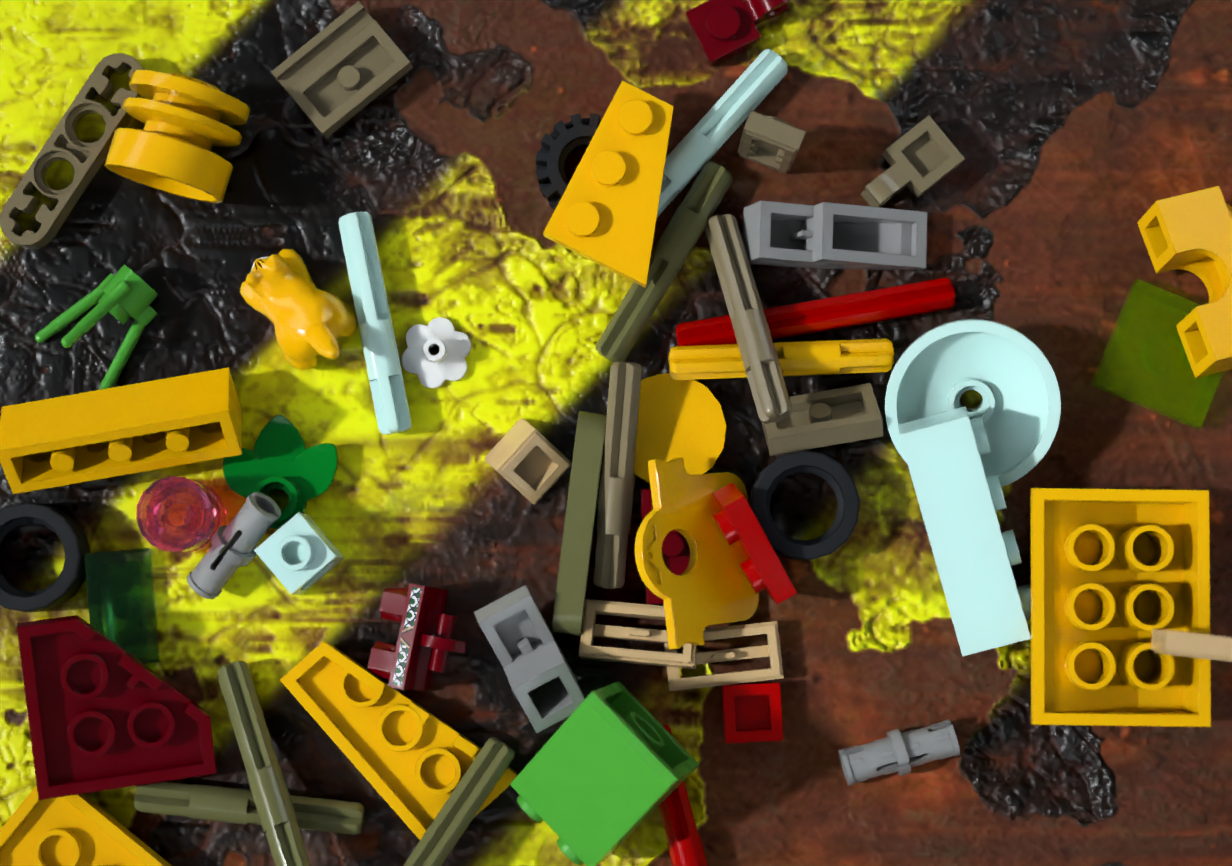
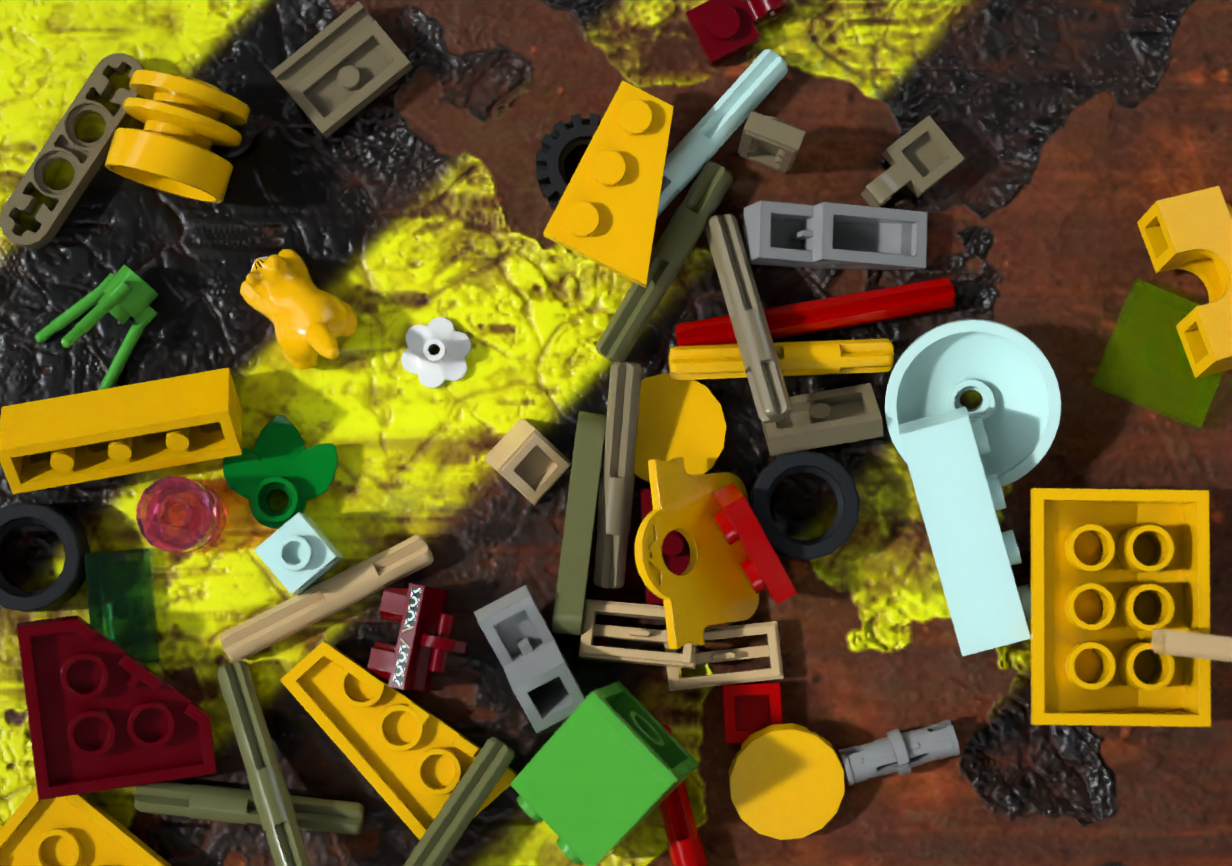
light grey pin [187,492,281,599] -> none
light aqua axle [338,212,412,435] -> none
none -> tan axle [220,535,434,662]
none -> yellow tile [729,723,845,840]

